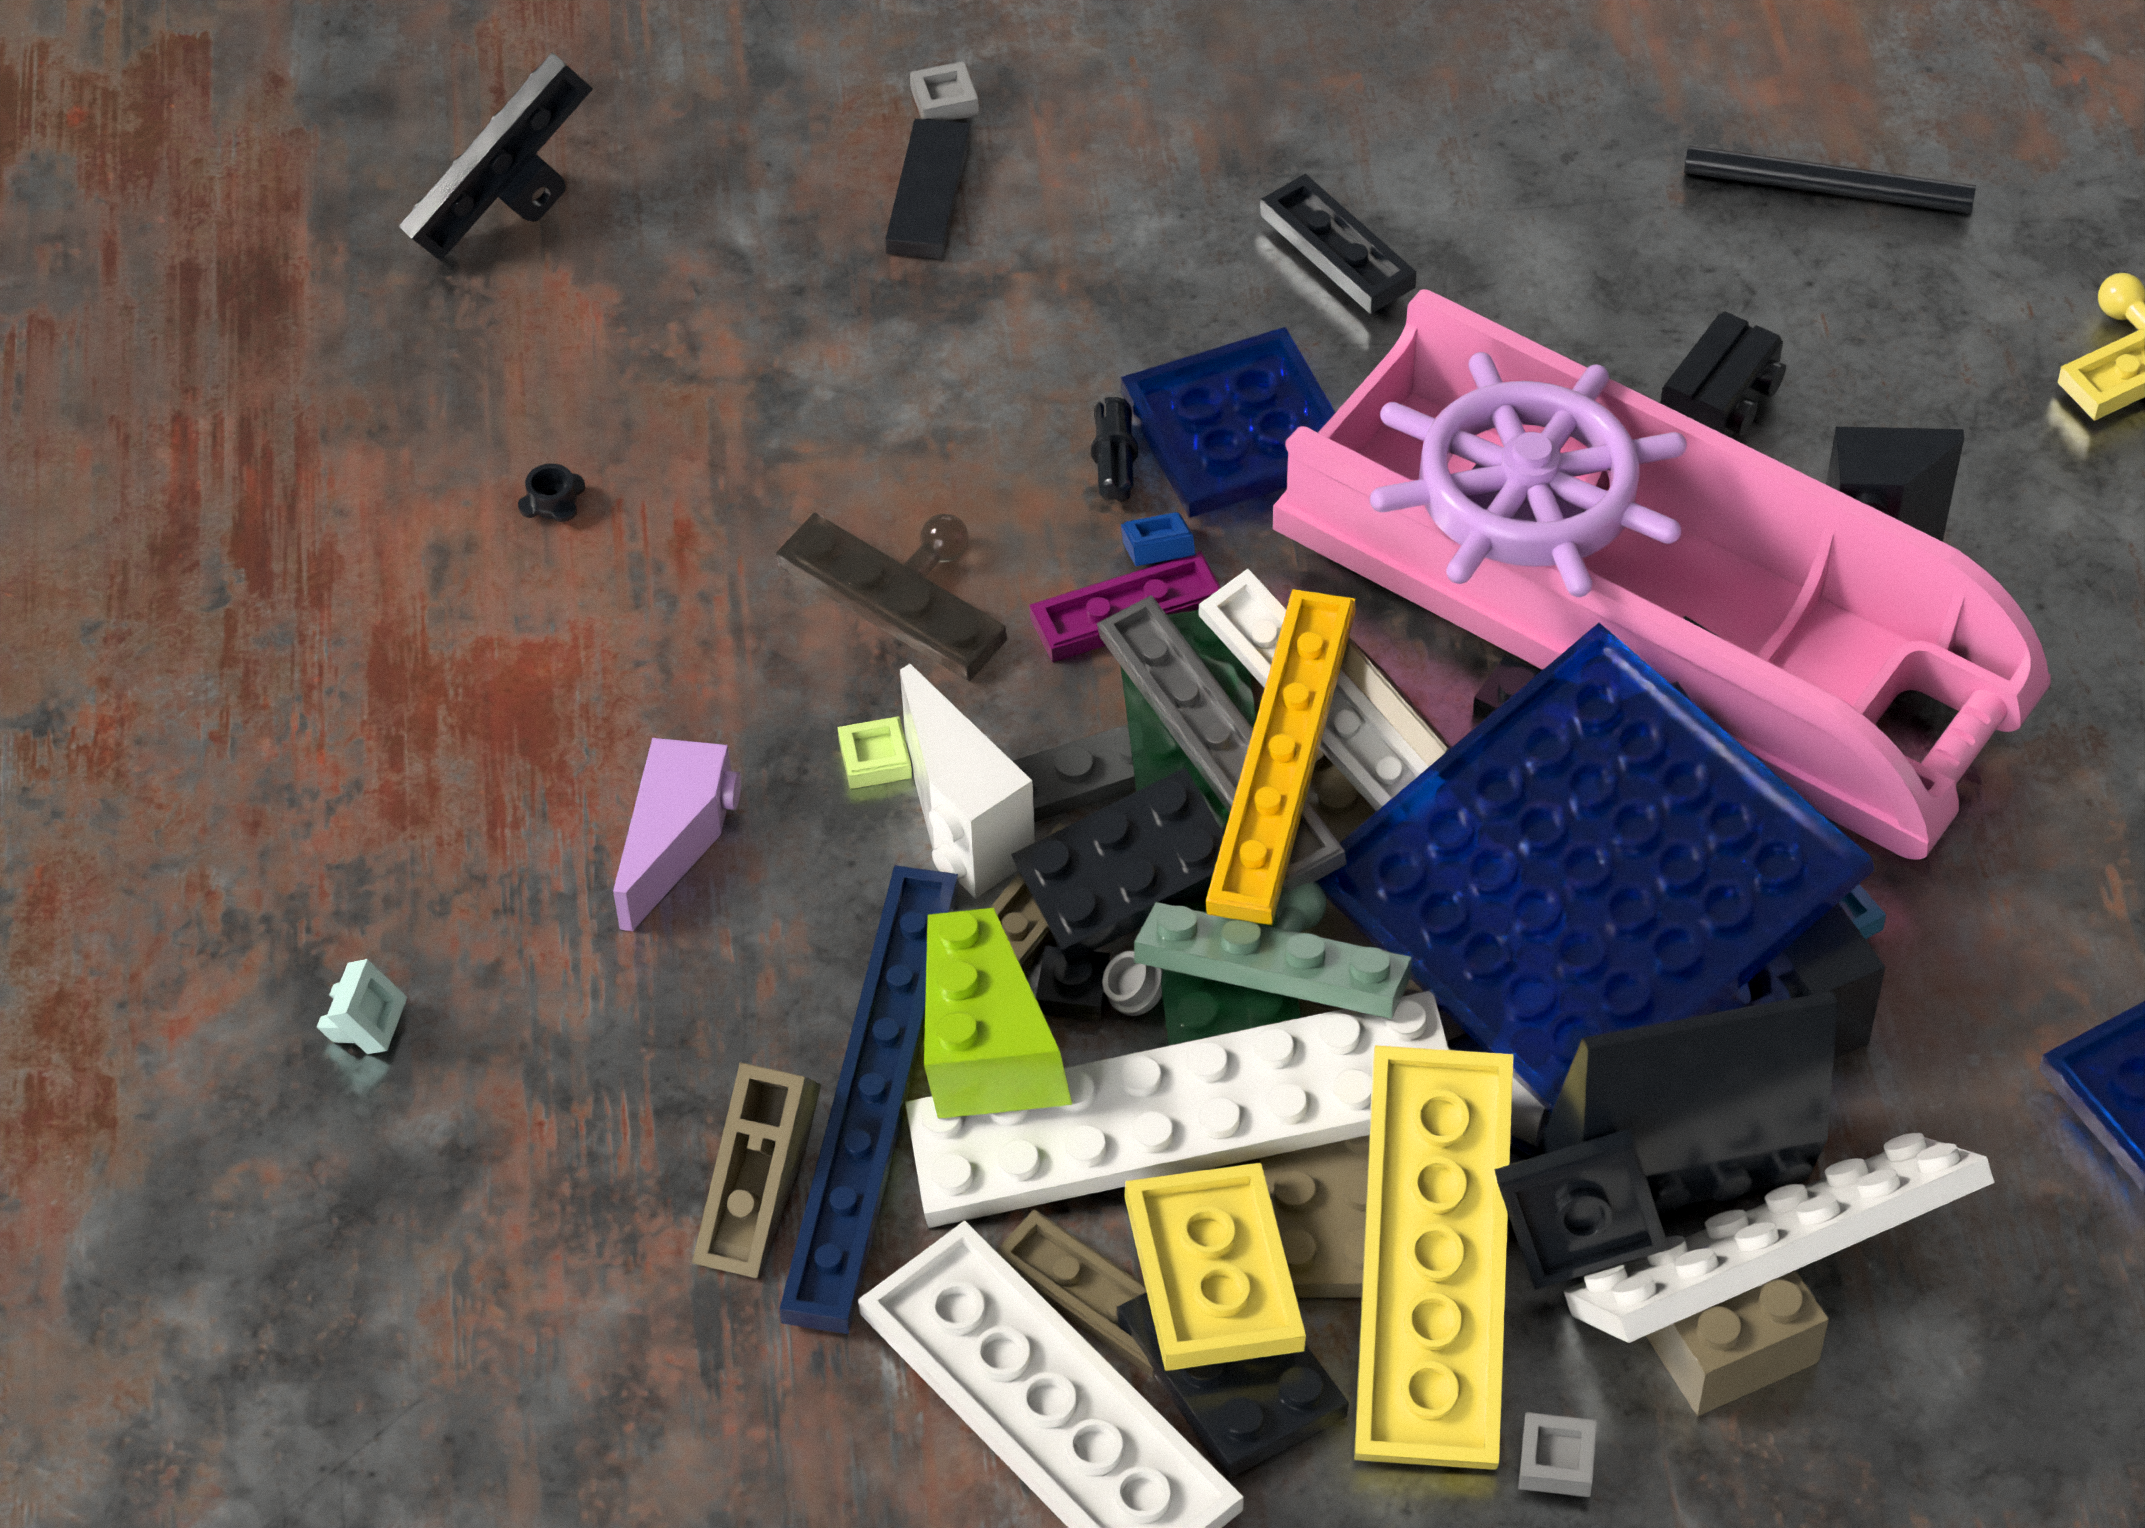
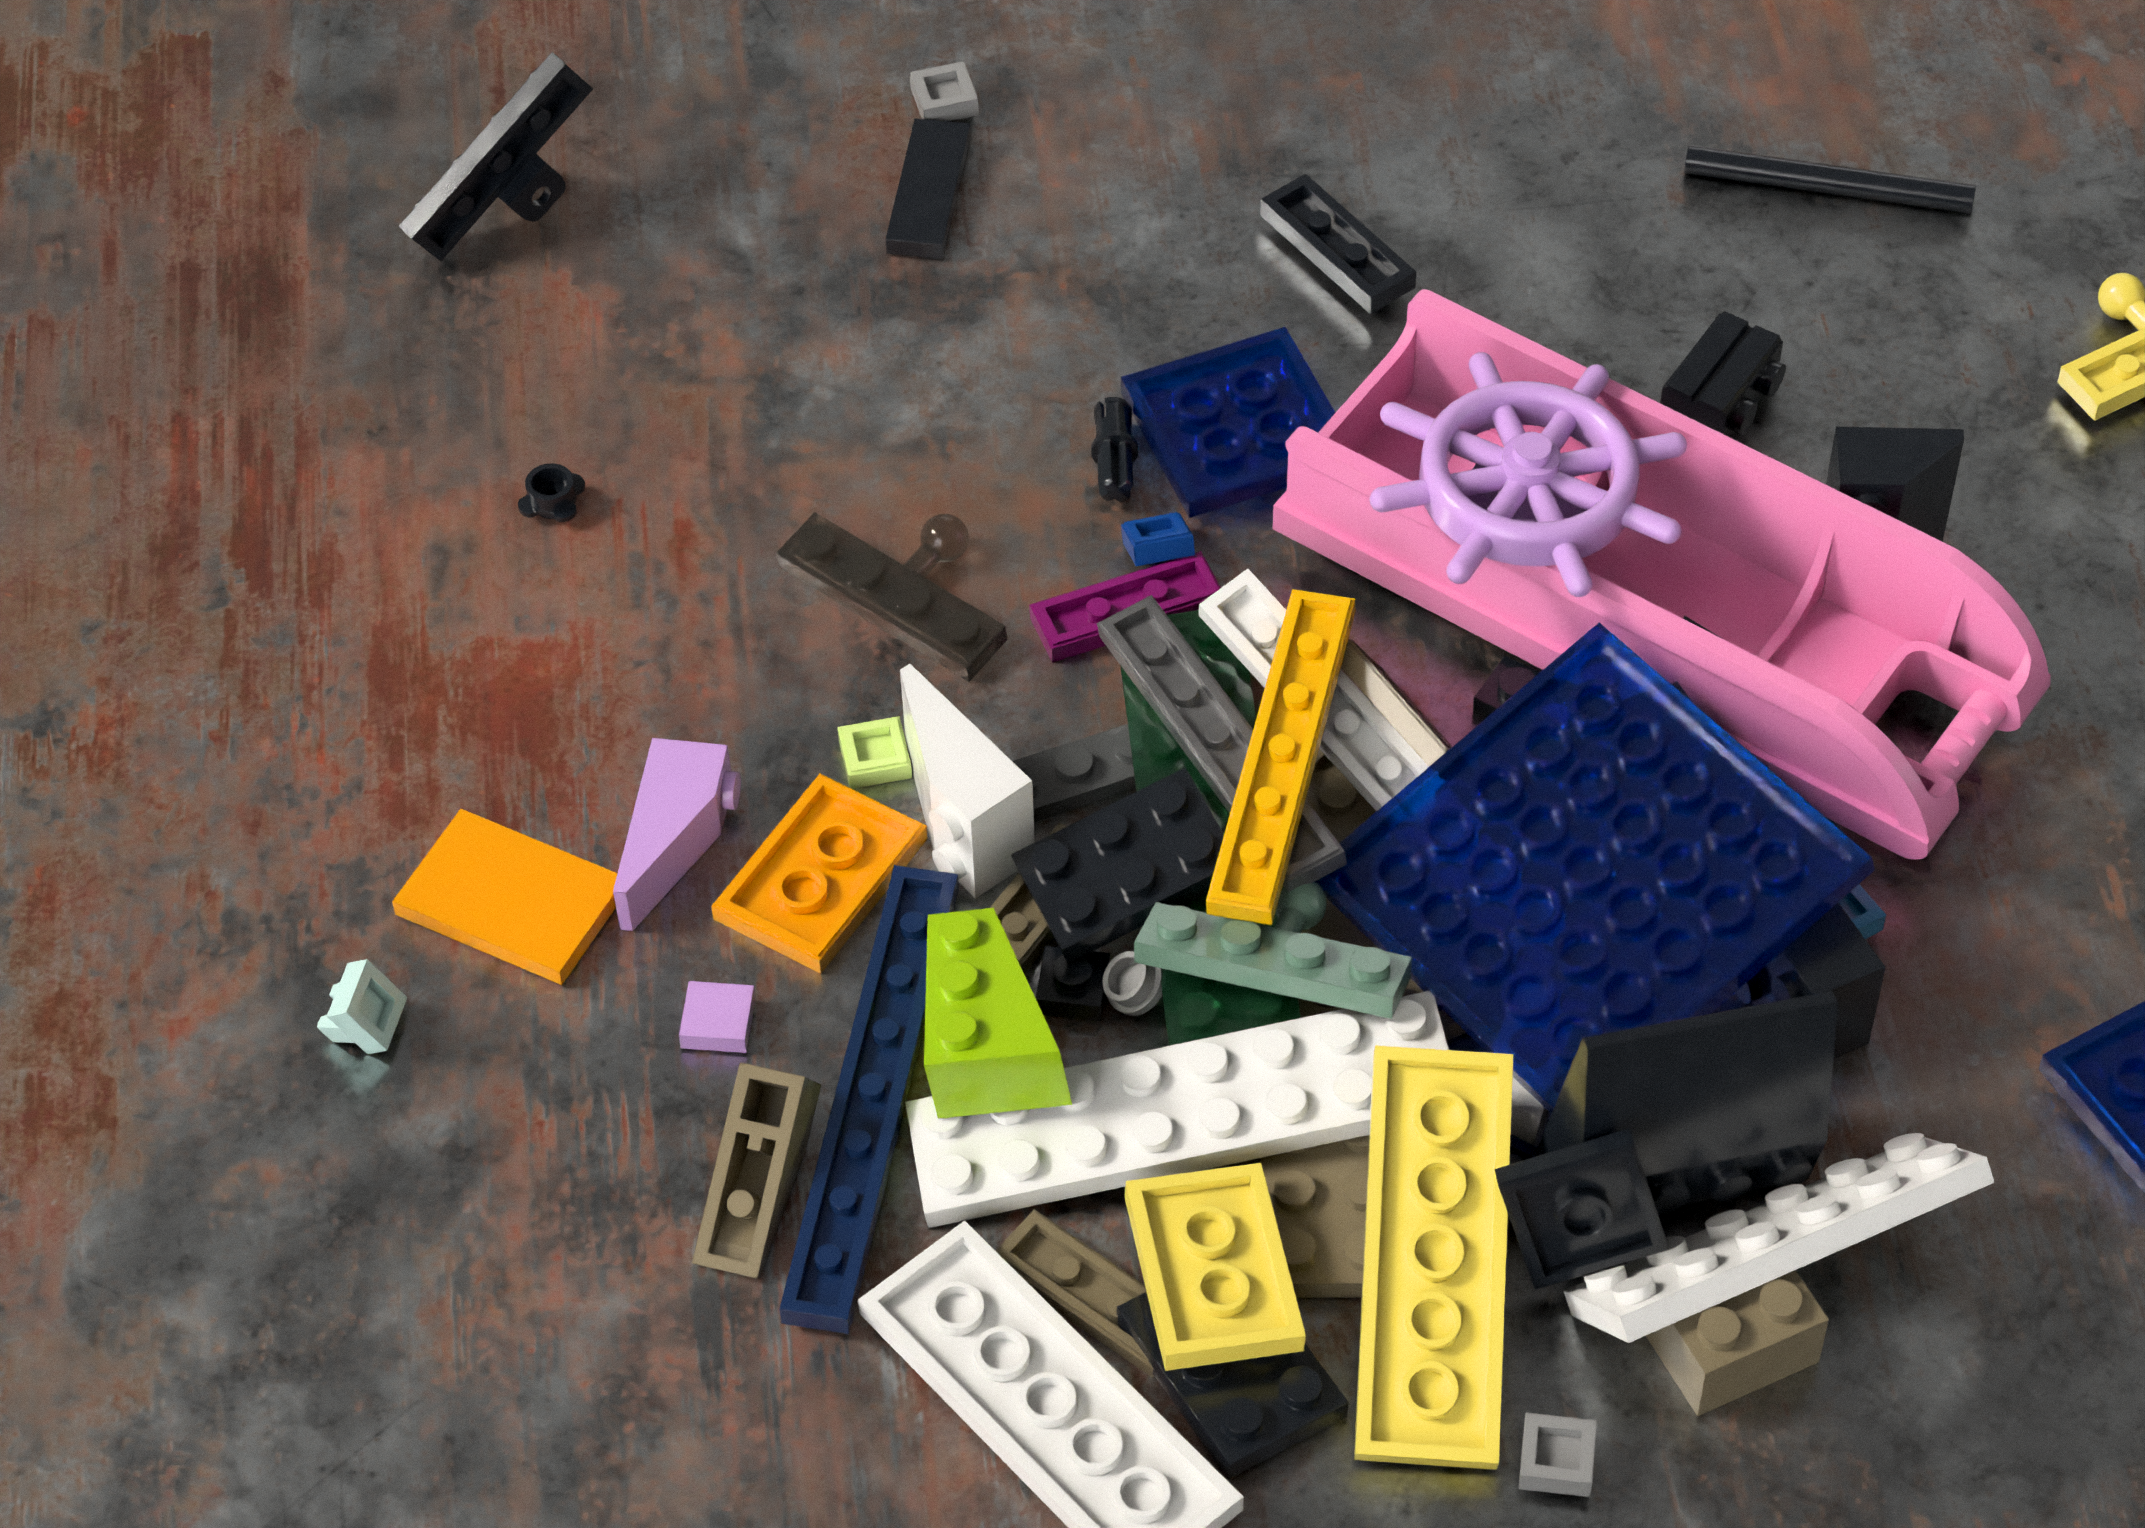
none -> light orange tile [392,809,618,985]
none -> lavender tile [679,981,756,1053]
none -> light orange tile [711,773,928,974]

